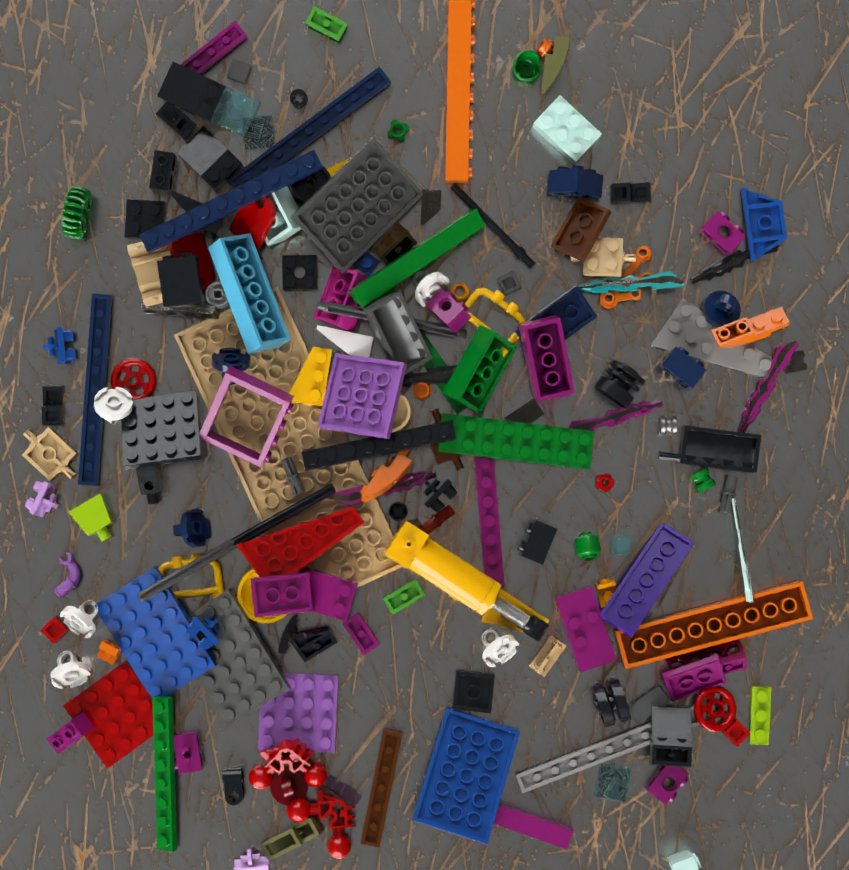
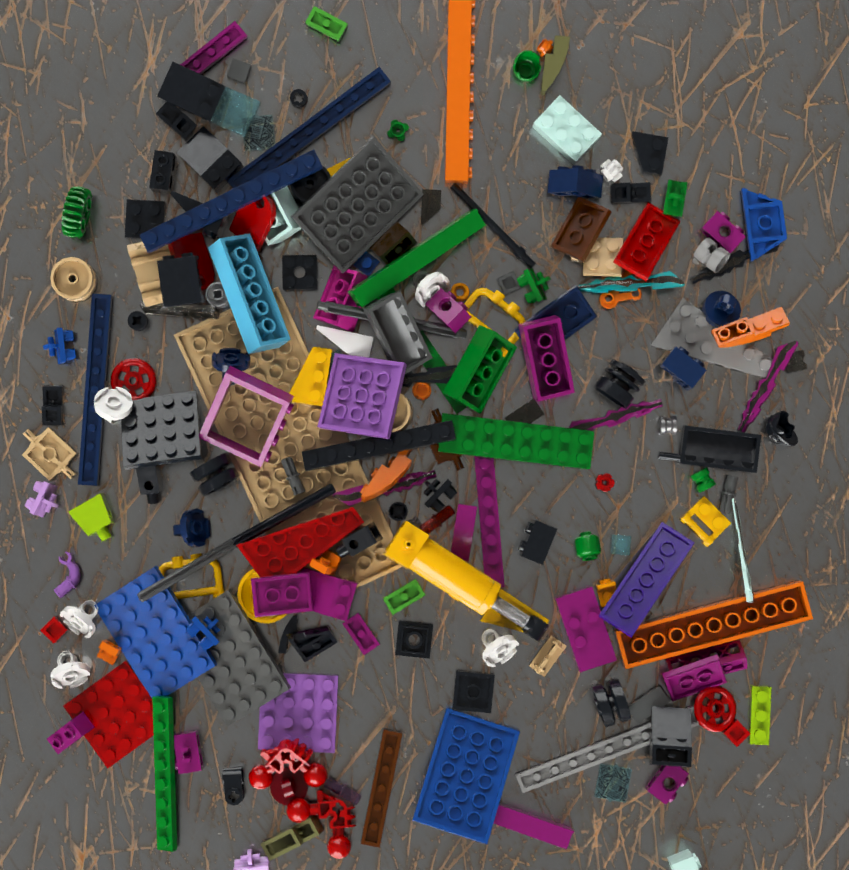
none -> tan wheel [50,257,97,302]
none -> black wheel [127,311,149,331]
none -> black wheel [190,453,240,497]
none -> orange bracket [309,550,342,575]
none -> black torso [336,522,383,558]
none -> black piece [395,620,433,659]
none -> magenta slope [451,504,477,563]
none -> green hips [517,268,551,304]
none -> white gear [600,159,623,183]
none -> red tile [613,202,681,281]
none -> black wing [631,131,669,176]
none -> green hips [663,179,688,217]
none -> yellow plate [680,496,731,547]
none -> light grey wheel [694,237,731,273]
none -> black piece [765,411,798,446]

